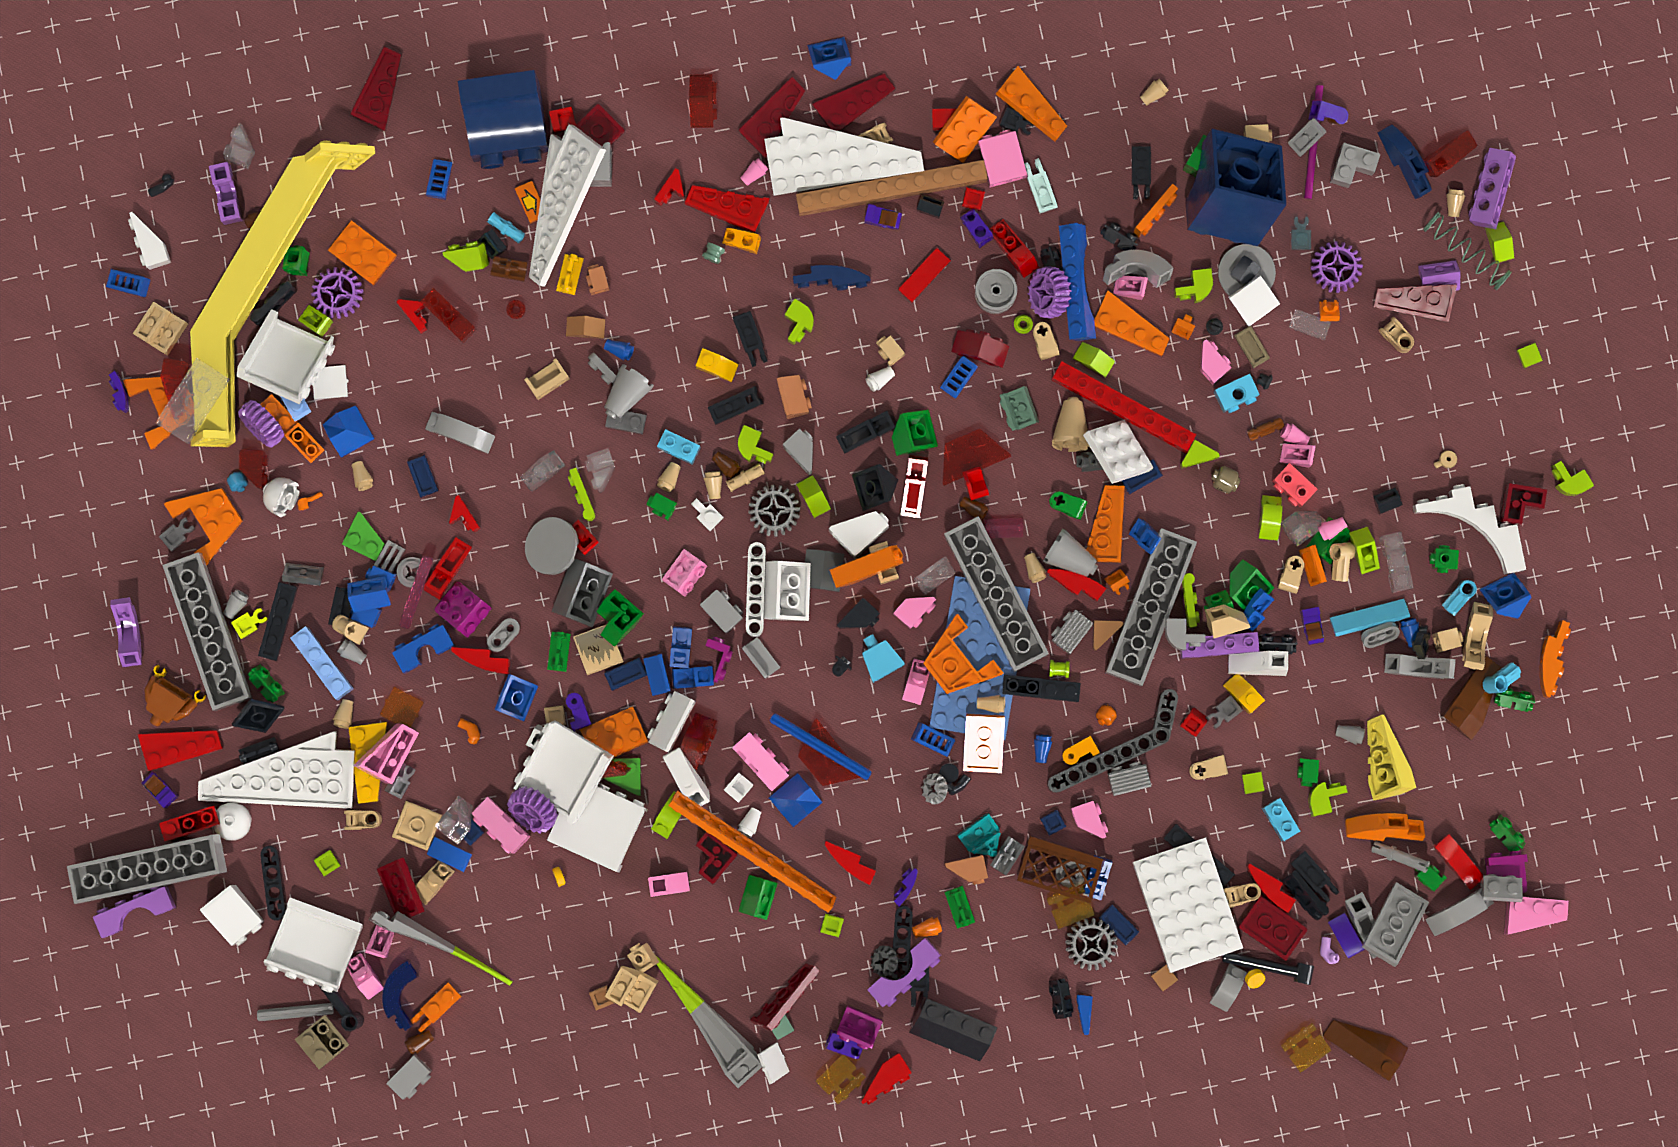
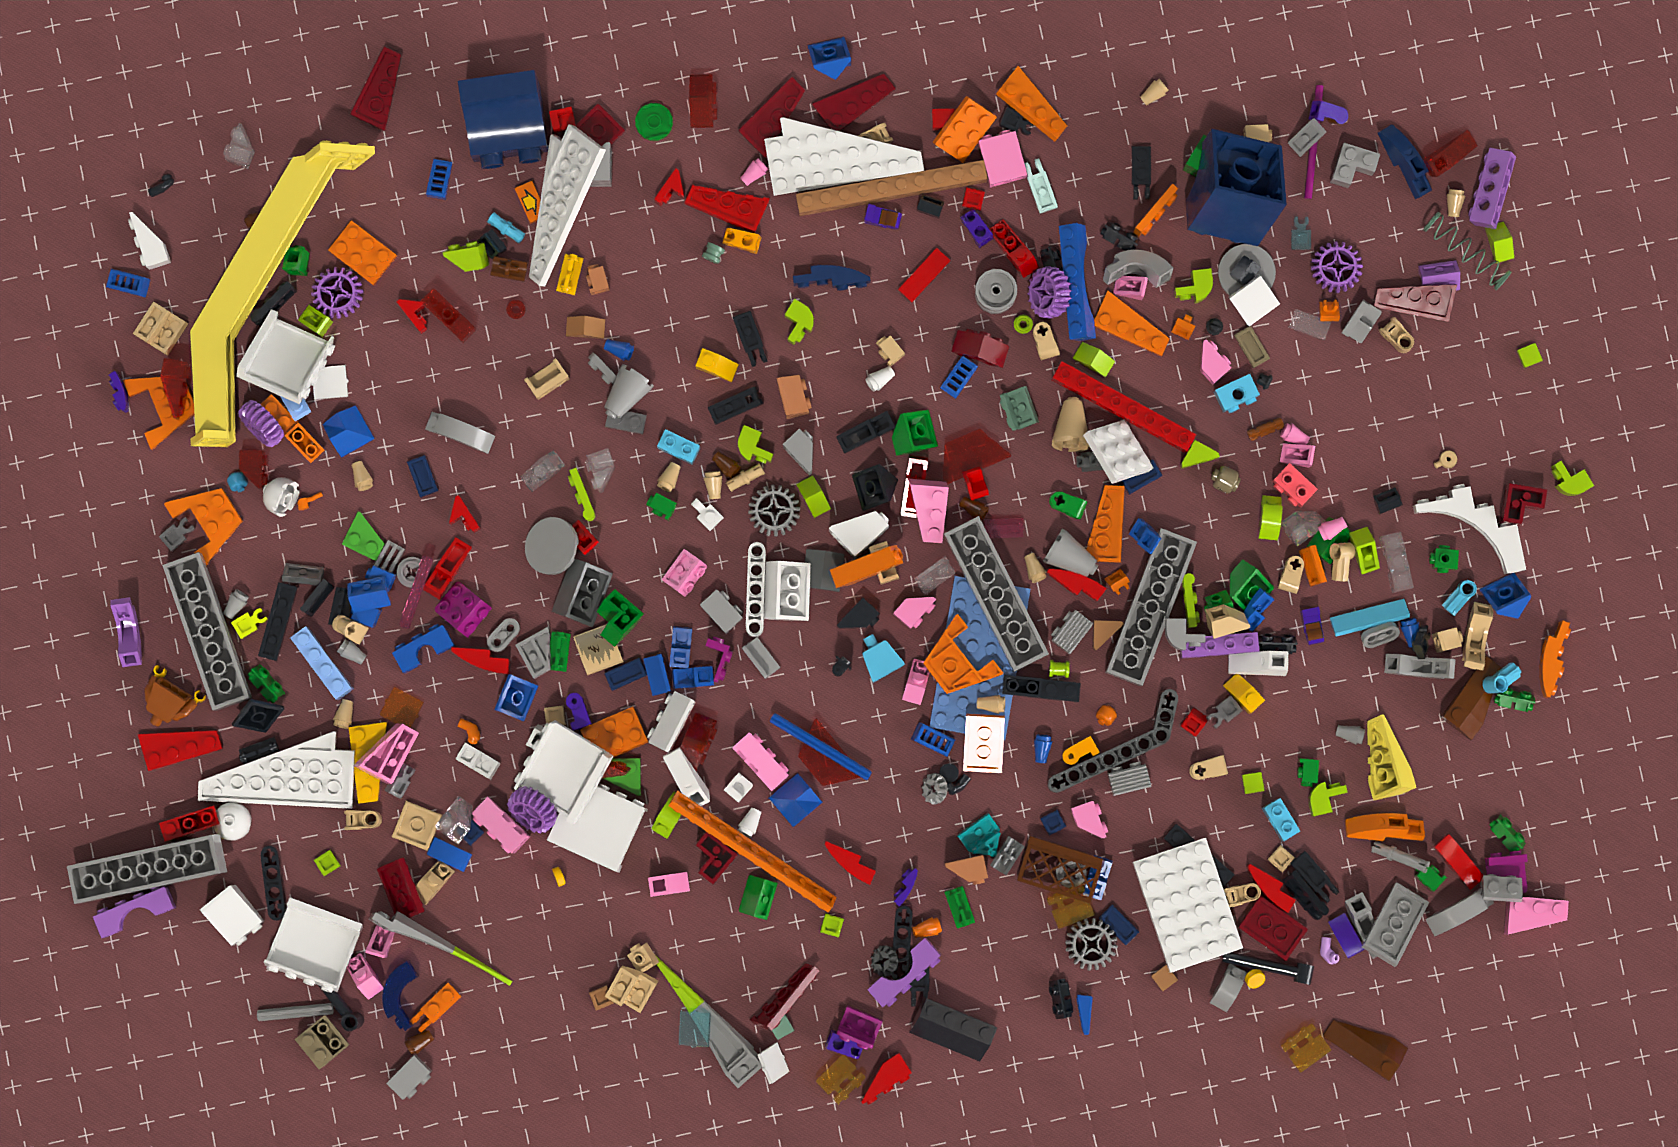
leg [141,771,179,808] -> none
clear tile [156,358,230,444] -> none
medium lavender arch [209,162,243,225] -> none
none -> black tile [300,579,334,617]
none -> white slope [456,742,501,780]
none -> light grey wing [516,627,551,679]
none -> green tile [635,103,673,141]
none -> clear light blue piece [679,1010,711,1048]
none -> bright pink wedge [908,479,949,543]
none -> tan tile [1267,845,1295,872]
none -> light grey panel [1342,300,1382,343]

